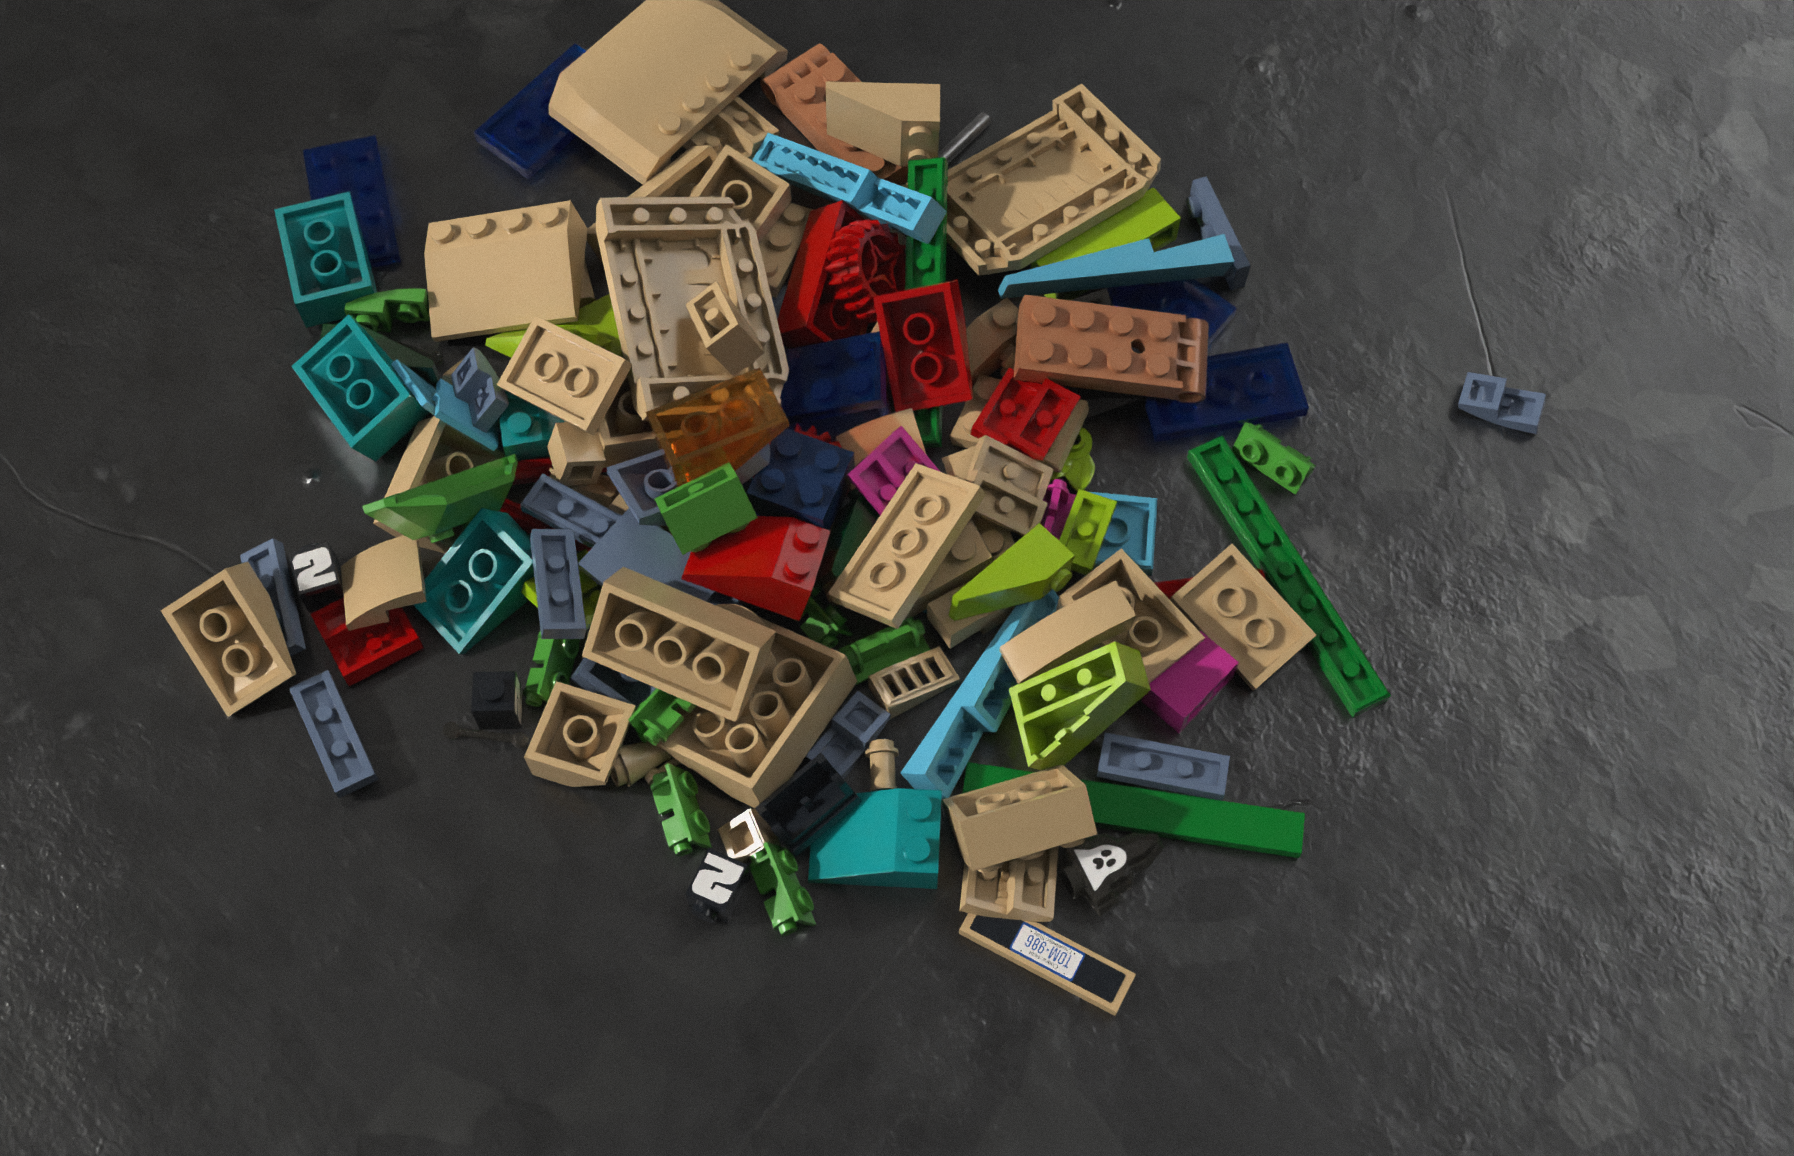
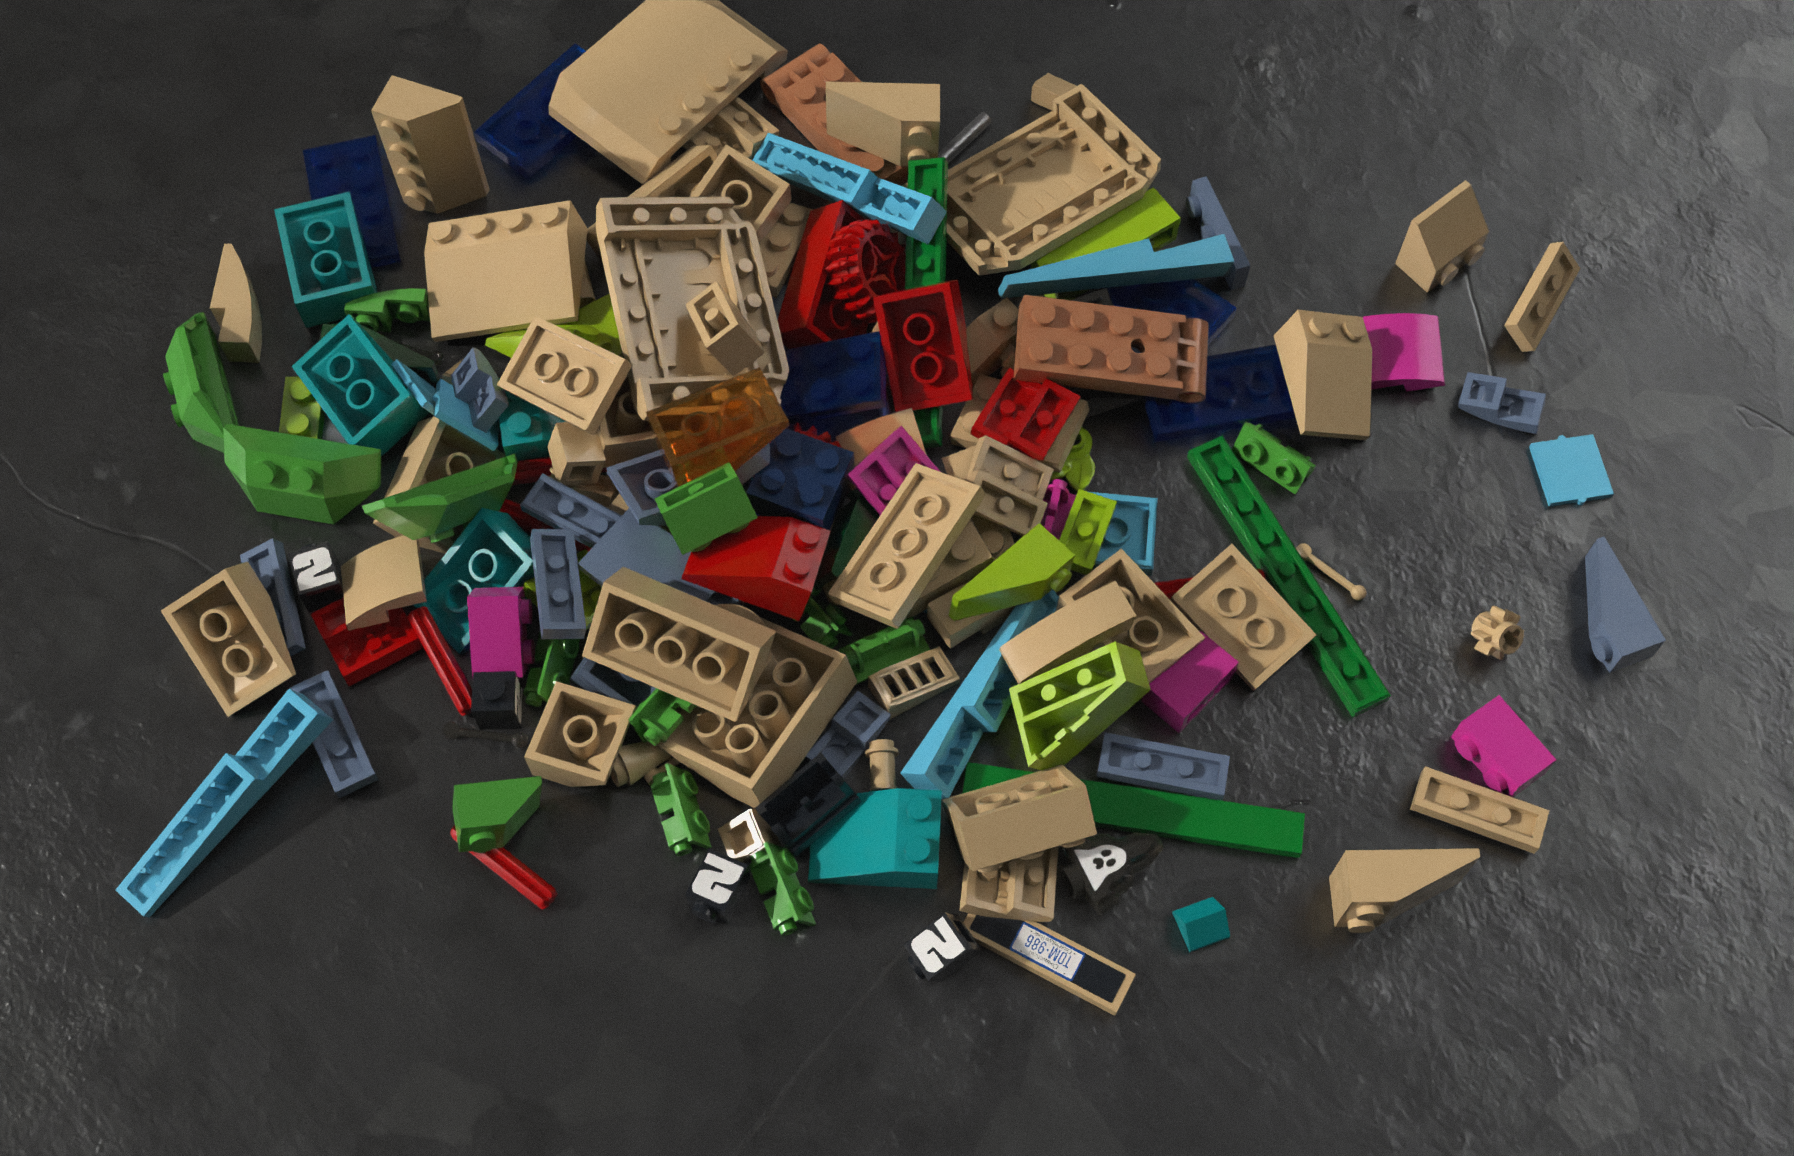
none -> medium azure slope [116,689,333,918]
none -> bright green wedge [163,312,239,453]
none -> tan slope [210,243,262,363]
none -> bright green wedge [223,424,381,524]
none -> lime plate [279,376,325,439]
none -> tan slope [371,75,490,214]
none -> red axle [407,606,472,716]
none -> red axle [450,825,557,910]
none -> bright green slope [452,776,542,853]
none -> dark pink brick [467,587,535,679]
none -> brick [904,912,982,982]
none -> tan slope [1031,73,1076,111]
none -> teal slope [1172,897,1230,953]
none -> tan slope [1274,310,1372,440]
none -> tan hinge [1296,543,1367,601]
none -> tan slope [1329,848,1480,933]
none -> dark pink slope [1363,313,1445,392]
none -> tan slope [1395,180,1489,293]
none -> tan plate [1410,766,1550,854]
none -> dark pink brick [1451,695,1556,797]
none -> tan gear [1471,605,1524,660]
none -> tan plate [1504,242,1580,352]
none -> medium azure piece [1529,434,1614,507]
none -> sand blue slope [1585,536,1666,673]

